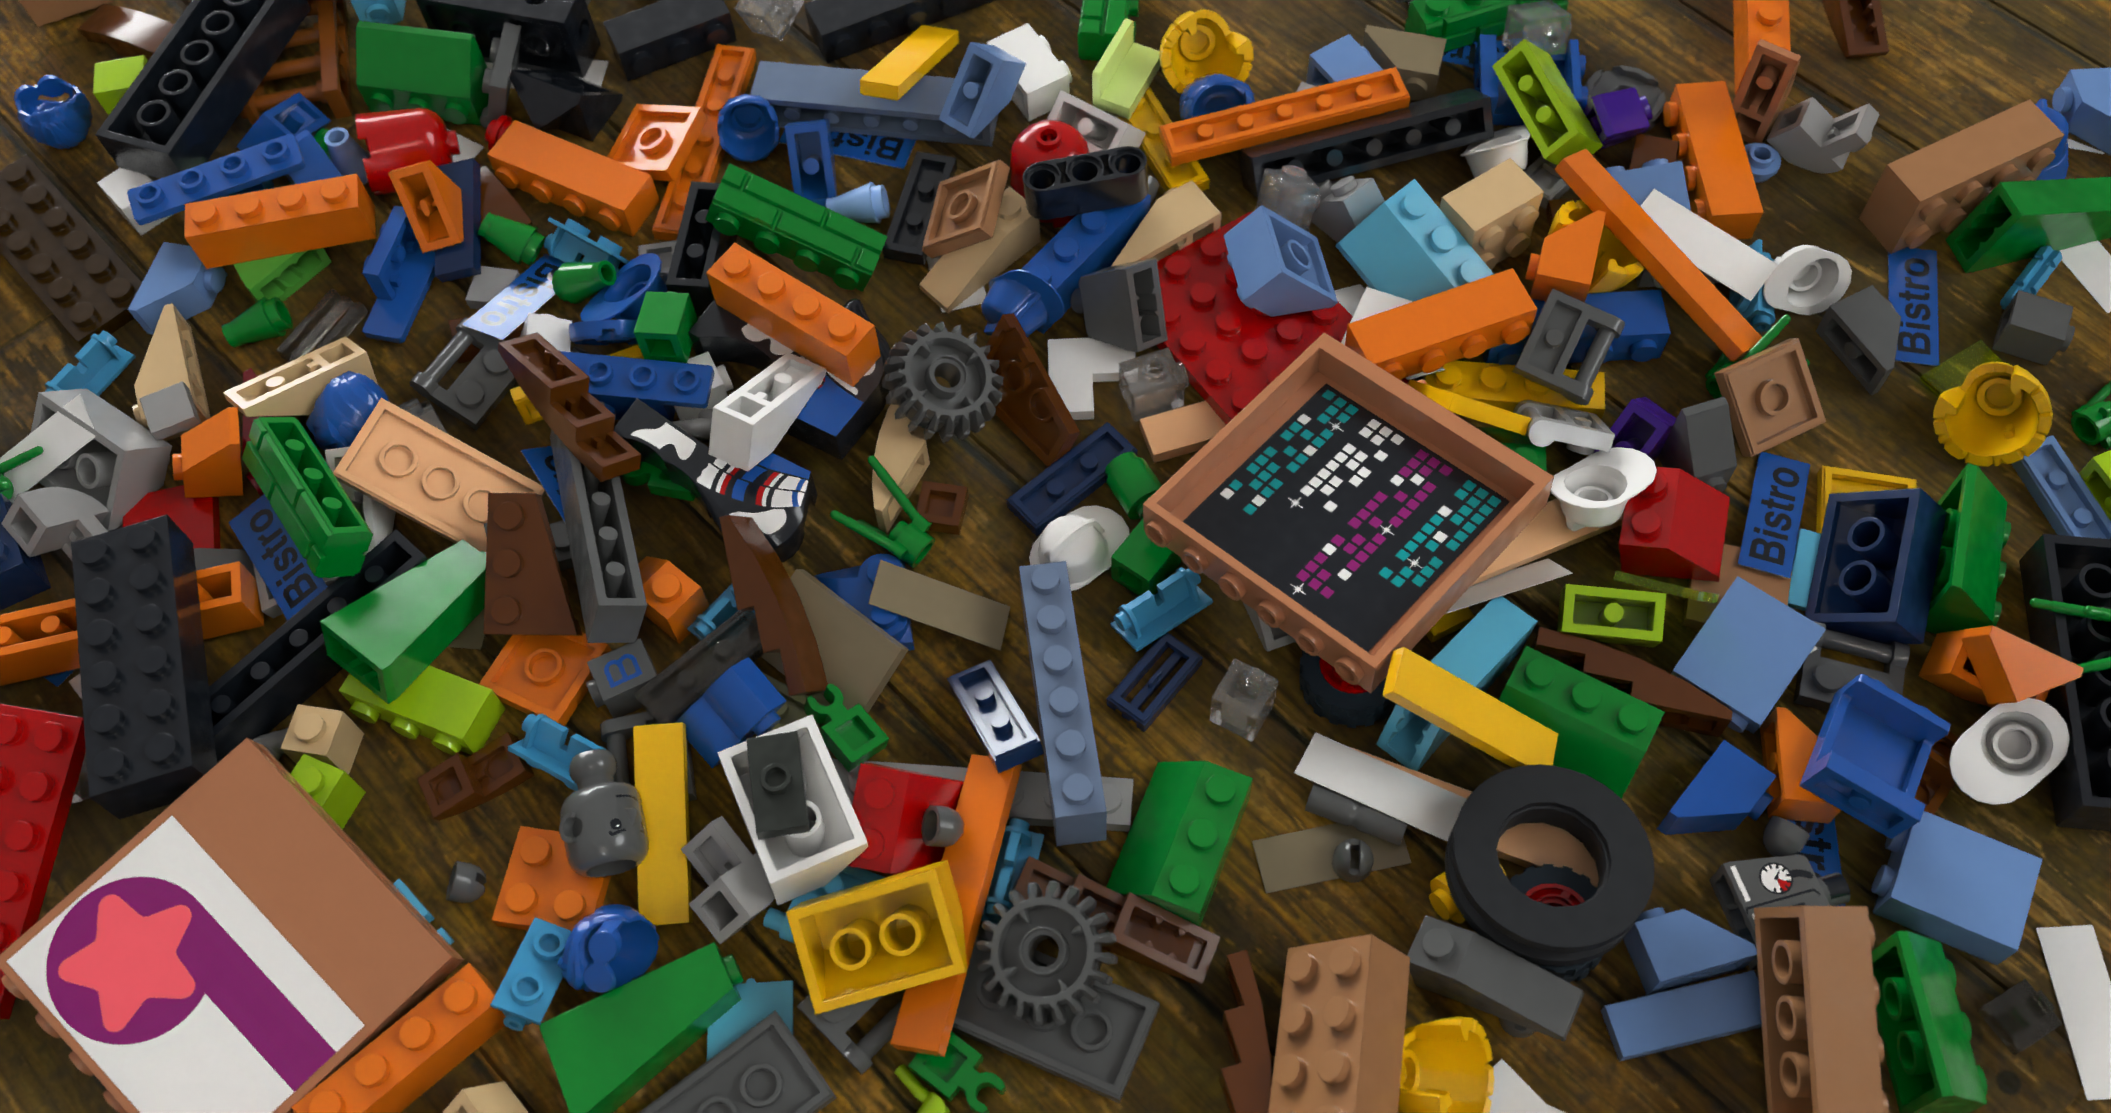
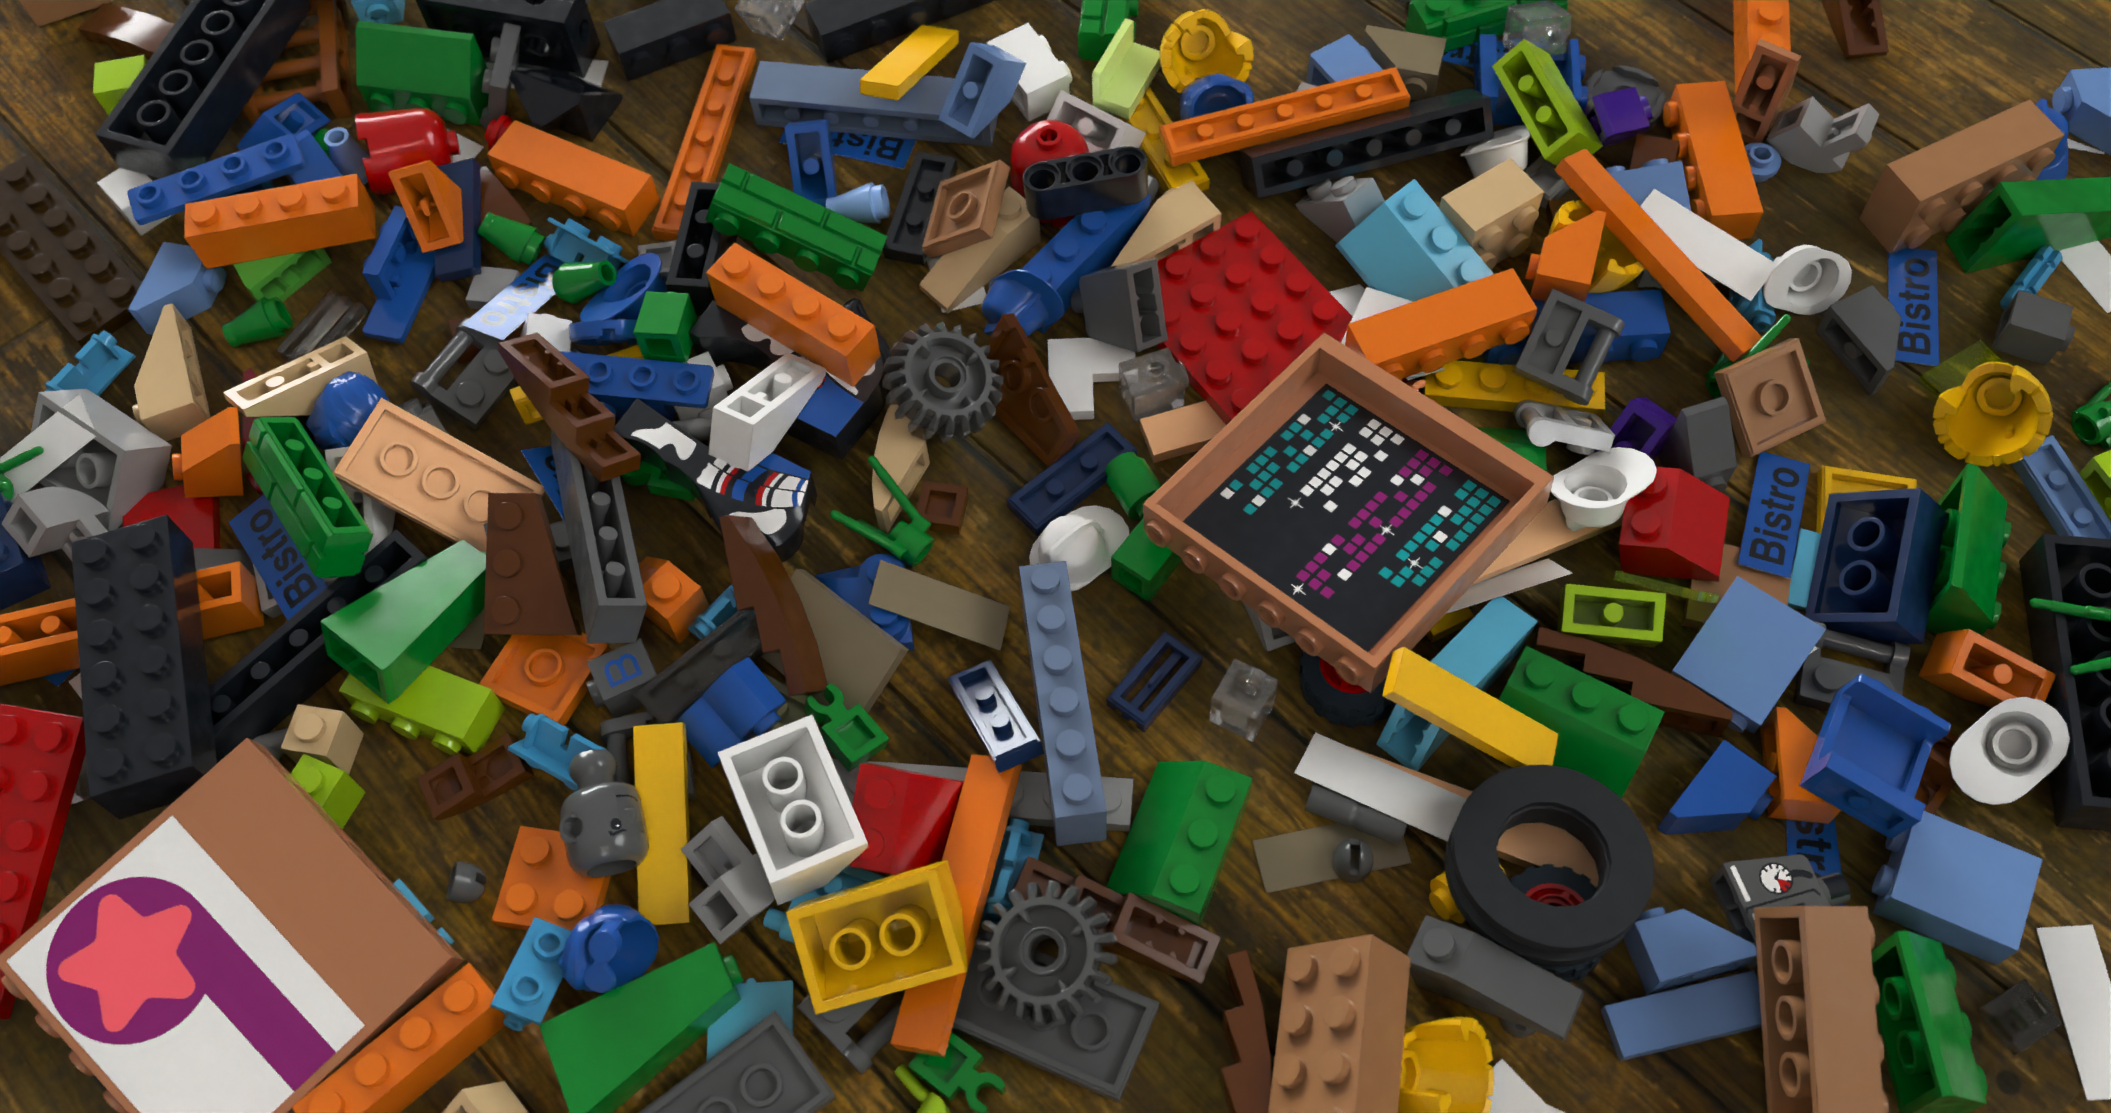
blue hair [14,75,92,150] -> none
light grey tile [139,381,201,441] -> none
orange plate [607,104,708,182] -> none
blue hair [717,94,779,163] -> none
pearl dark grey plate [746,731,810,840] -> none
dark grey hinge [922,805,964,847] -> none
dark azure hinge [1110,567,1213,652] -> none
medium blue slope [1223,205,1338,317] -> none
clear brick [1255,165,1320,232] -> none
yellow tile [1408,379,1531,436] -> none
dark grey hinge [1763,816,1810,857] -> none
orange slope [1961,625,2084,704] -> none

